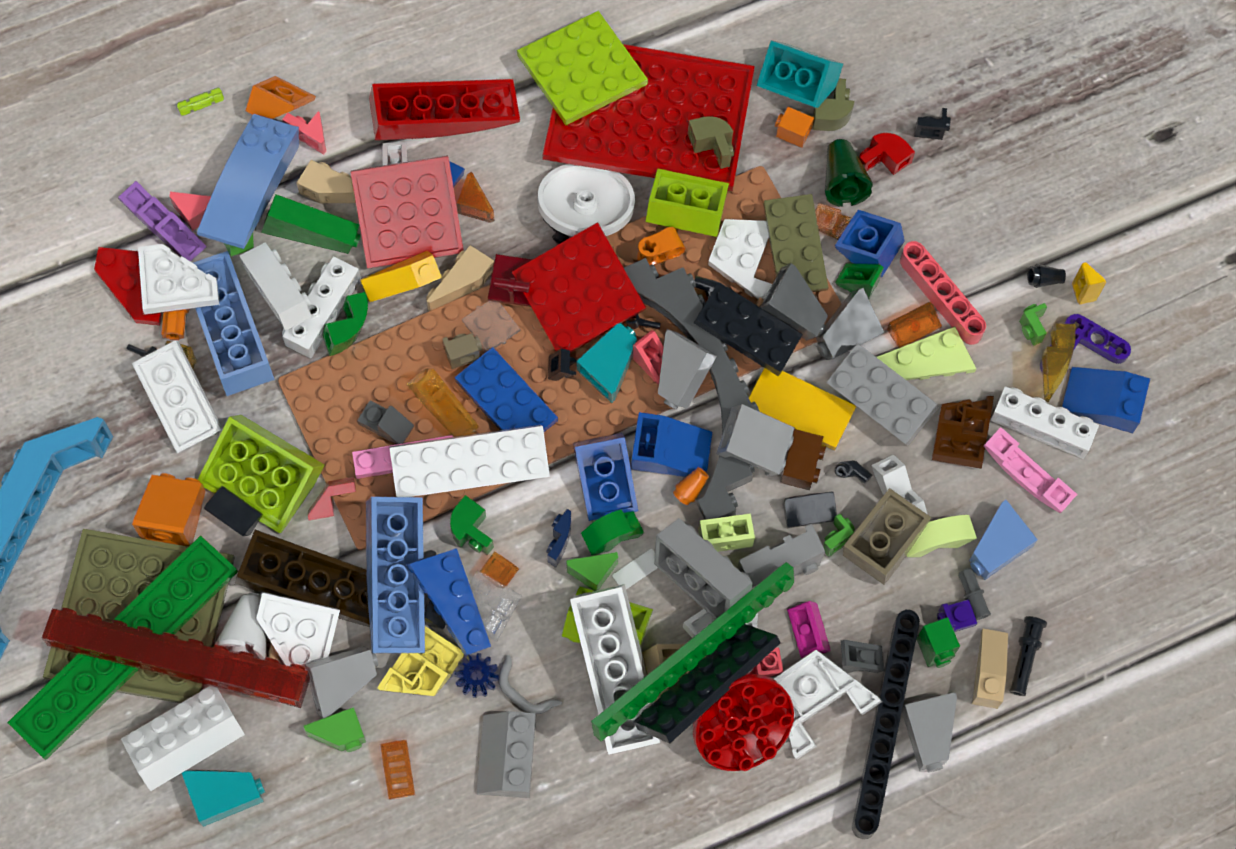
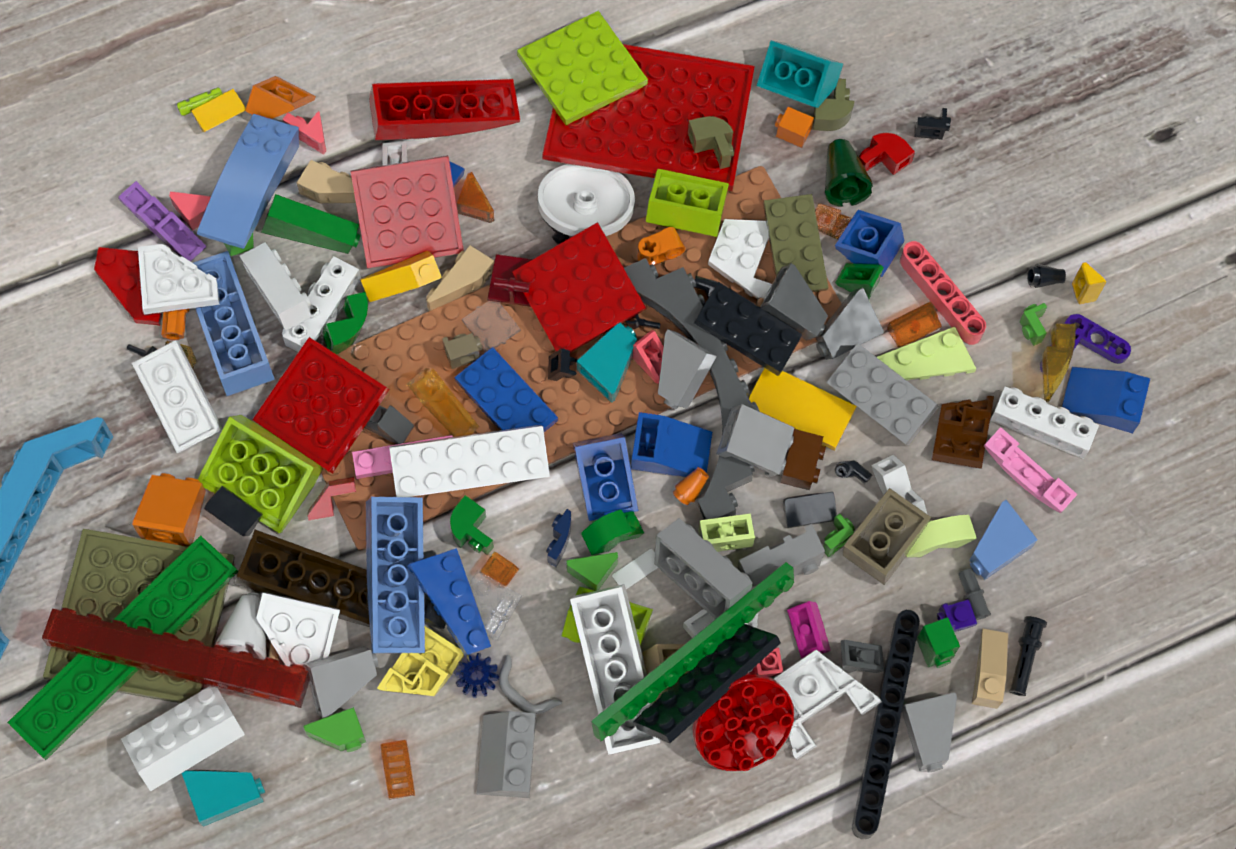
none -> yellow slope [191,89,246,132]
none -> red plate [252,337,390,474]

